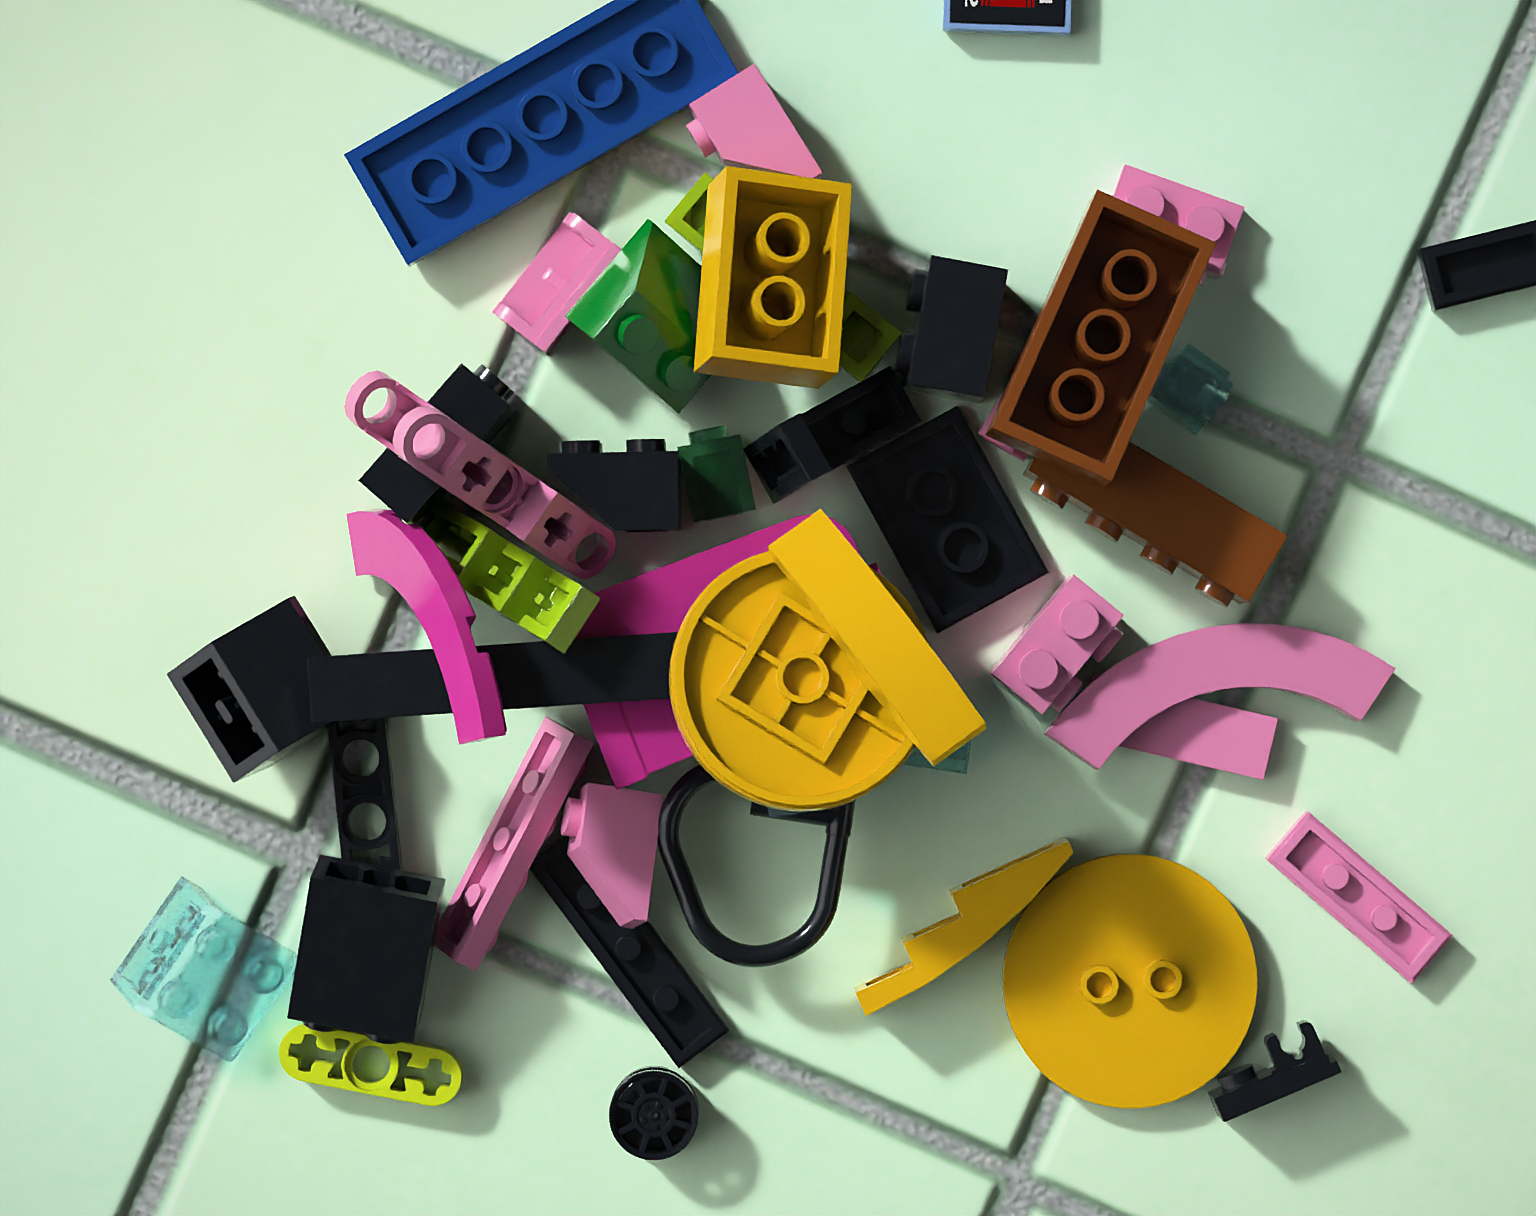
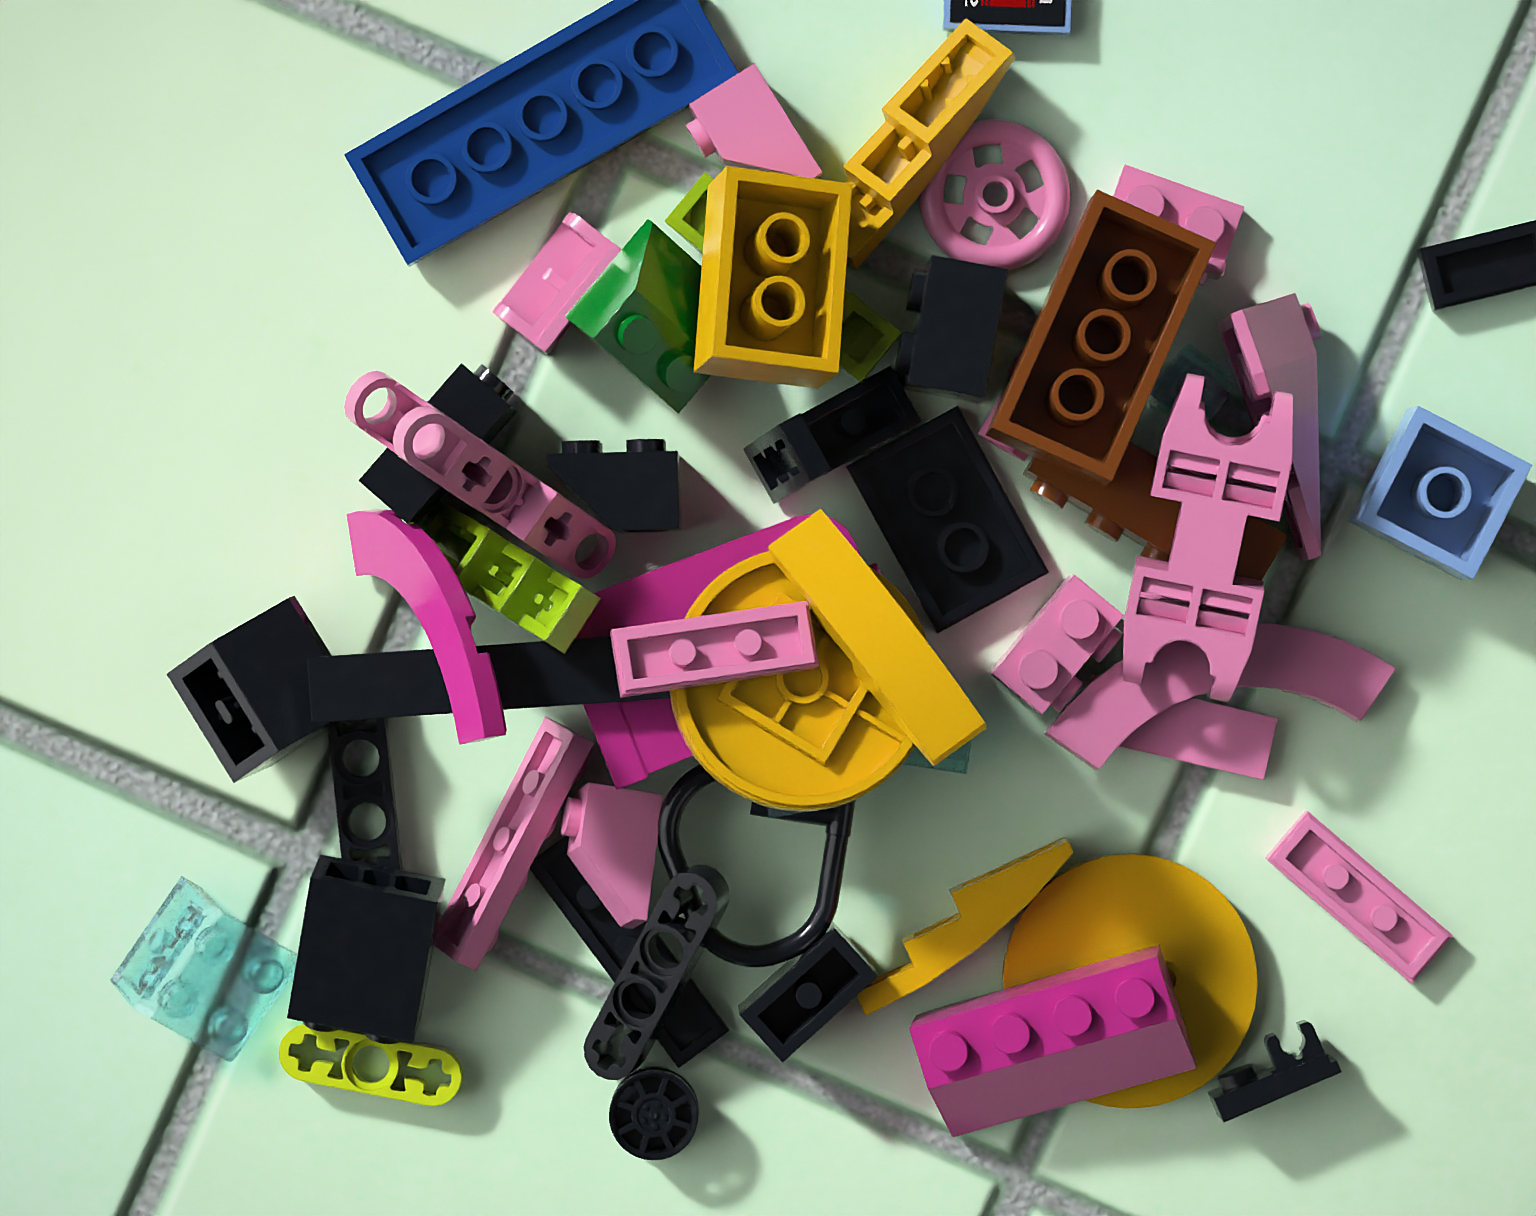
clear green brick [677,425,756,524] -> none
none -> black beam [583,865,730,1080]
none -> bright pink tile [610,601,819,698]
none -> black brick [738,921,878,1063]
none -> yellow slope [843,18,1015,269]
none -> dark pink slope [909,944,1197,1137]
none -> bright pink plate [918,119,1071,270]
none -> bright pink piece [1123,373,1293,702]
none -> bright pink wedge [1216,293,1321,561]
none -> light blue brick [1348,406,1533,580]

